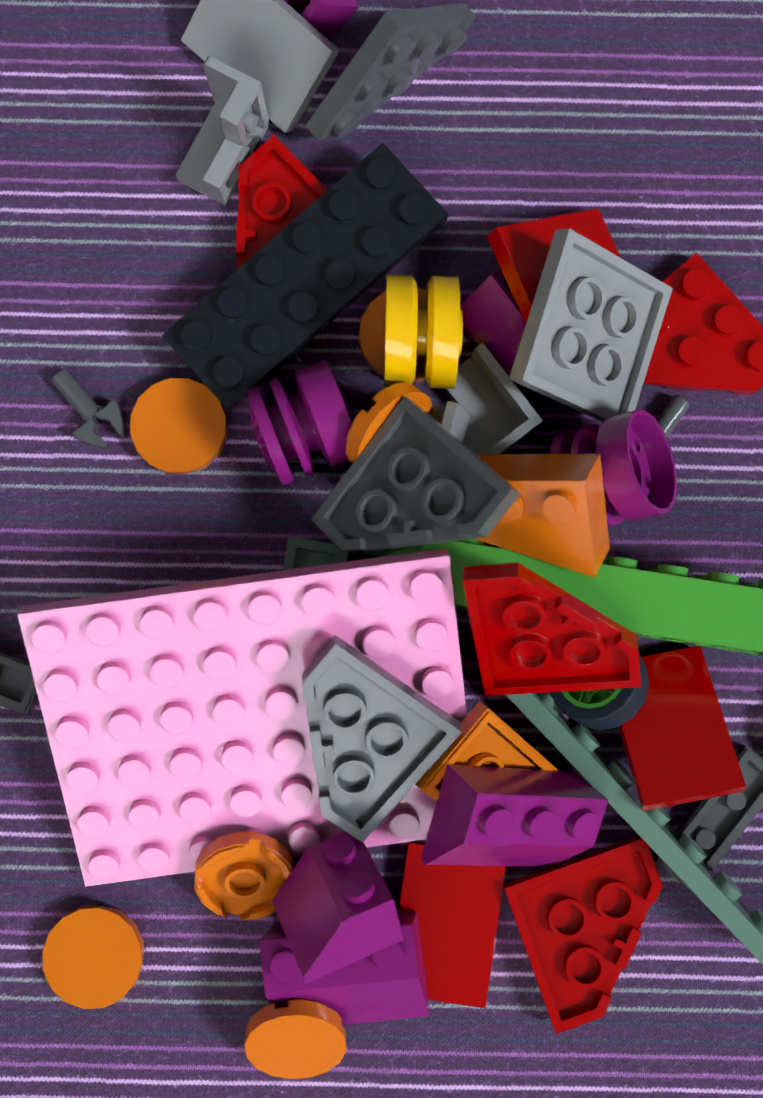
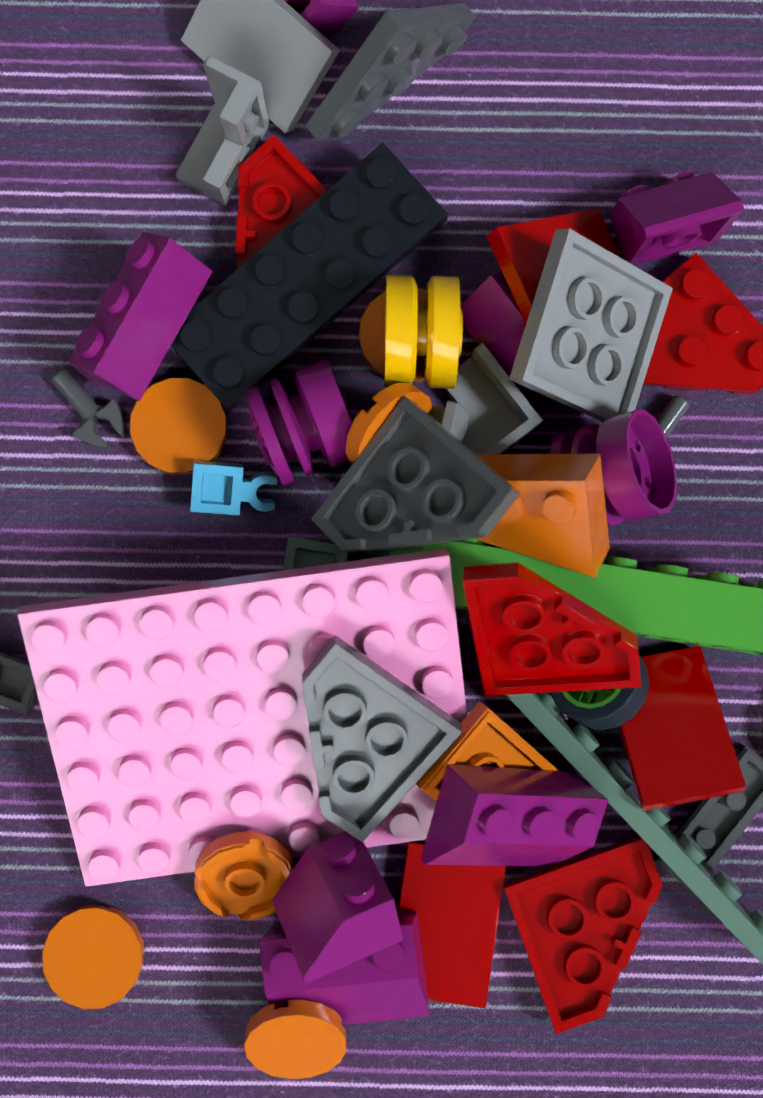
none -> magenta slope [69,231,213,401]
none -> medium azure plate [190,460,277,516]
none -> magenta slope [609,172,744,266]

